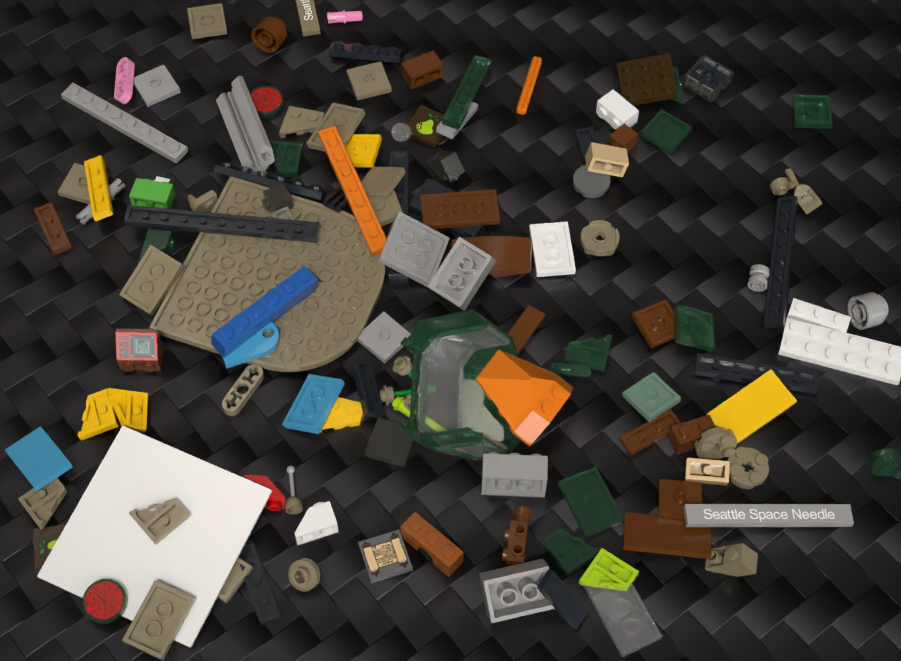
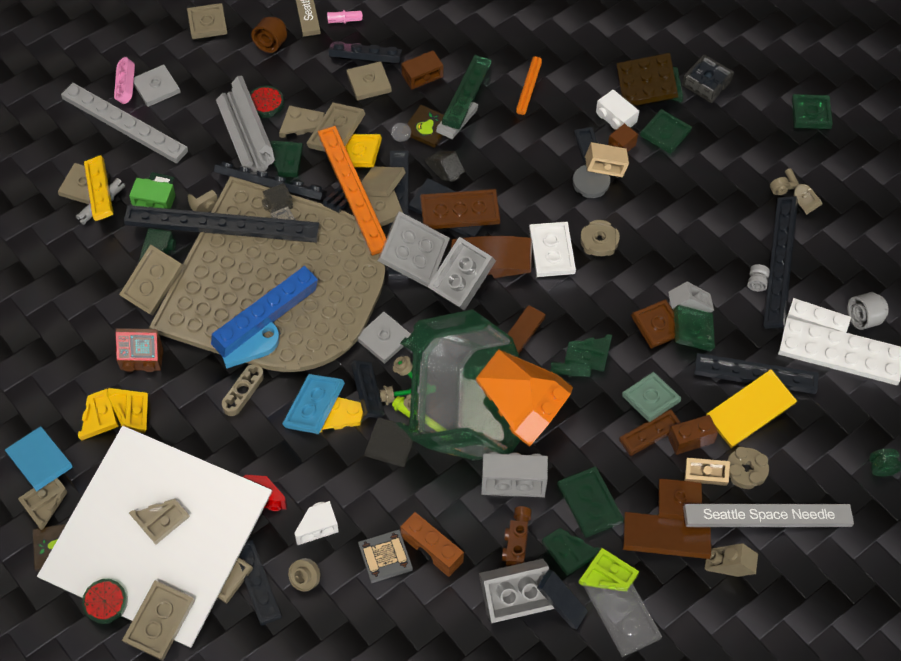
reddish brown tile [34,202,72,255] -> none
dark tan hinge [285,466,303,514] -> none
dark tan plate [694,427,737,460] -> none
none -> light grey slope [668,282,714,315]

